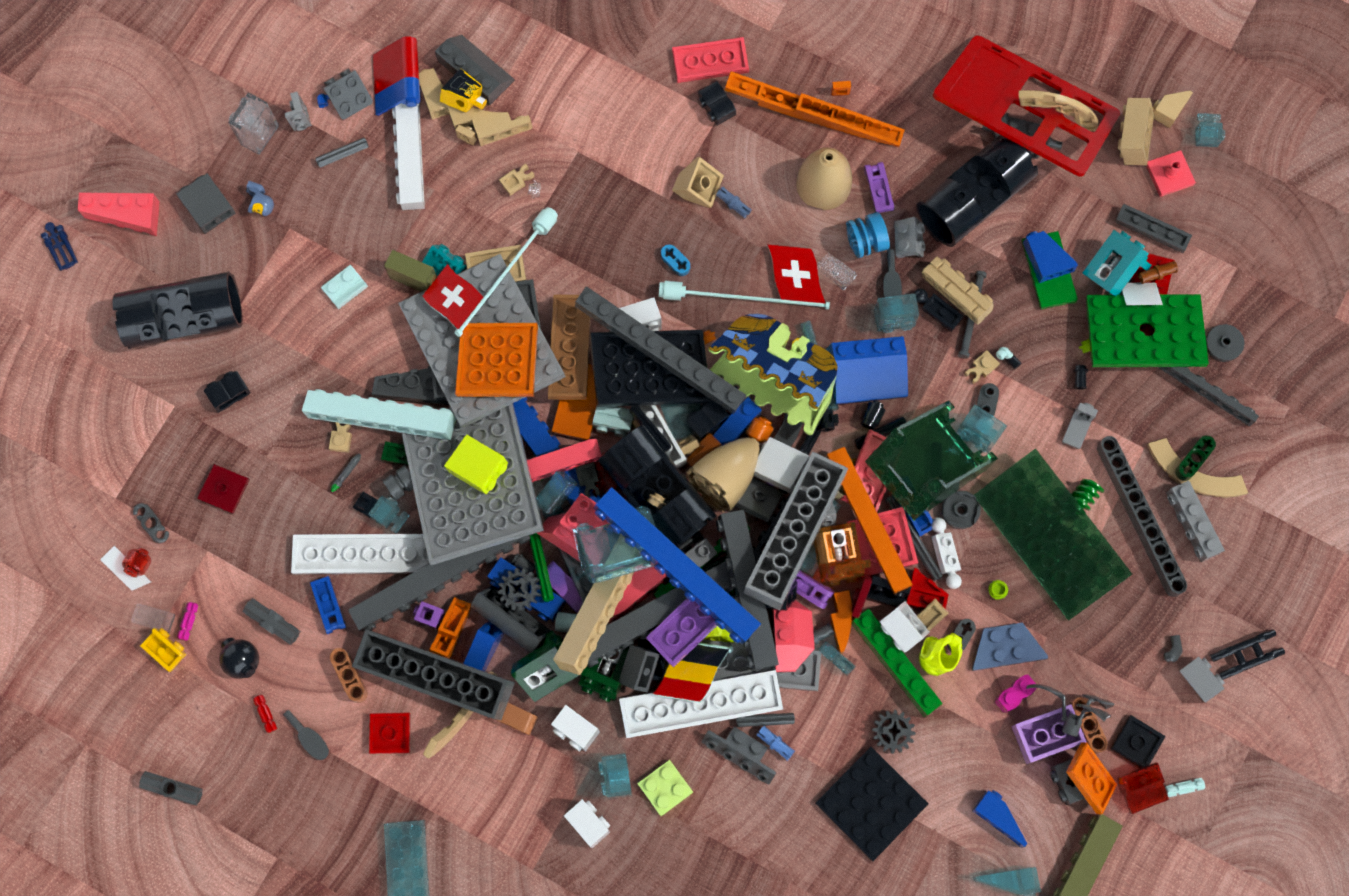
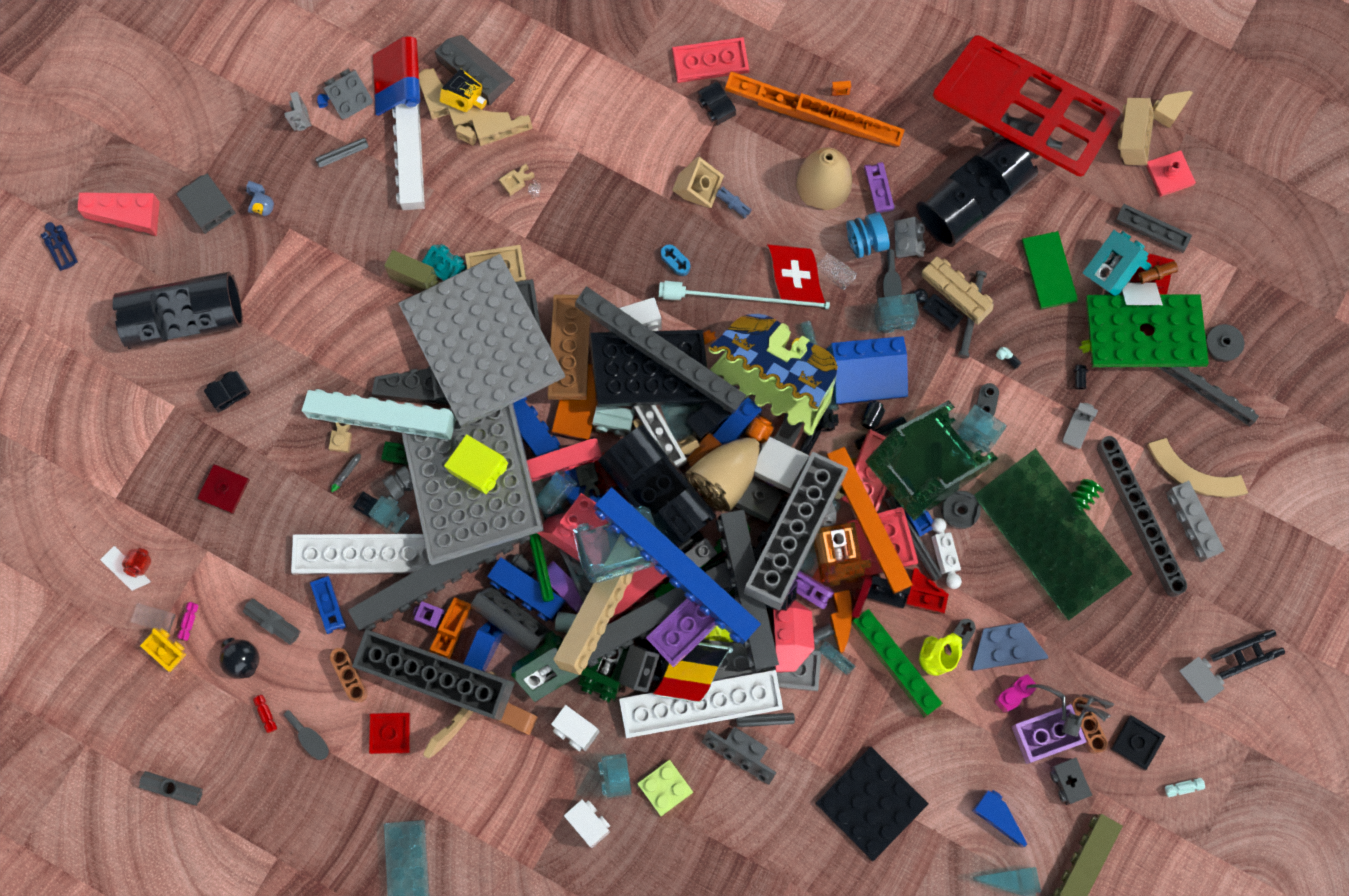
dark grey piece [133,503,169,543] -> none
clear brick [228,92,279,155] -> none
light aqua plate [321,265,368,309] -> none
flag [422,207,558,337] -> none
orange plate [455,323,538,397] -> none
dark grey gear [498,568,541,612] -> none
black axle [629,405,671,452] -> none
tan plate [648,492,666,510] -> none
medium blue pin [756,726,795,761] -> none
dark grey gear [872,710,916,754] -> none
white brick [880,601,930,653] -> none
tan tile [917,599,949,631] -> none
tan plate [964,350,1000,384] -> none
lime plate [988,580,1008,600] -> none
tan tile [1019,90,1099,132] -> none
blue slope [1023,231,1078,283] -> none
orange tile [1066,742,1117,814] -> none
clear red brick [1117,763,1169,814] -> none
dark grey arm [1164,635,1183,662] -> none
dark green beam [1175,435,1216,481] -> none
clear light blue brick [1195,113,1225,147] -> none

